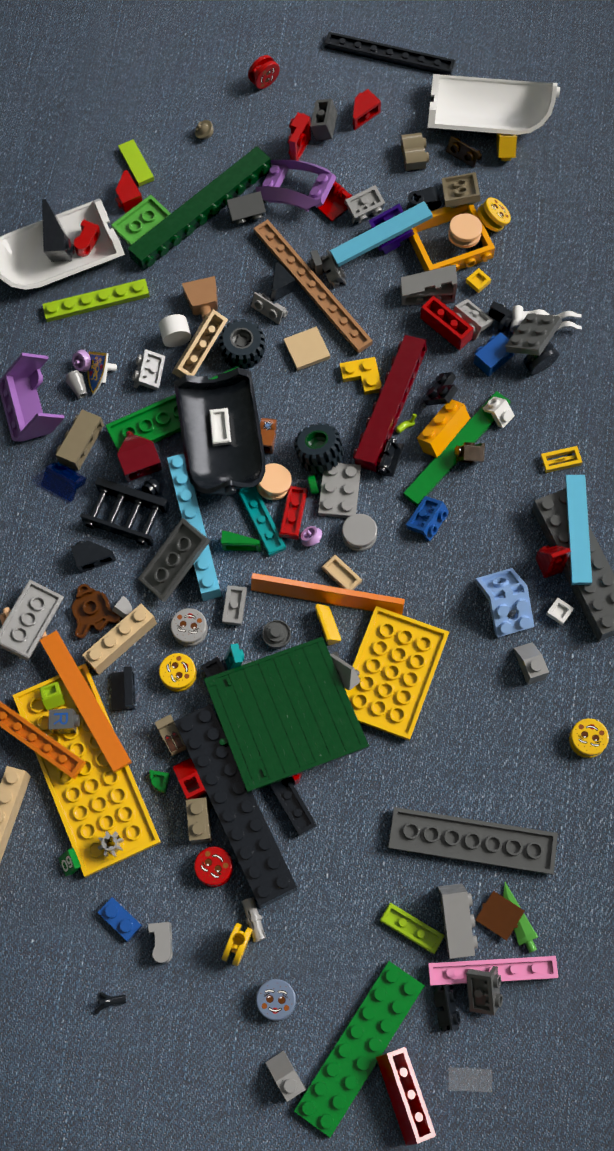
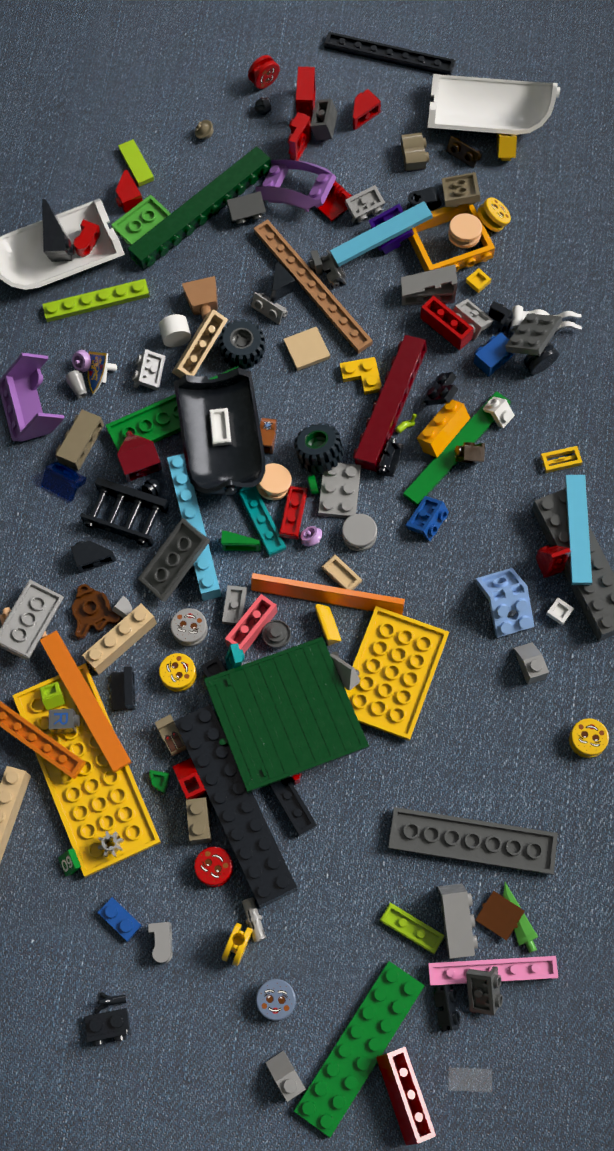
none -> black bracket [84,1008,131,1047]
none -> coral brick [225,594,277,654]
none -> black plate [255,97,271,115]
none -> red window [296,66,316,123]

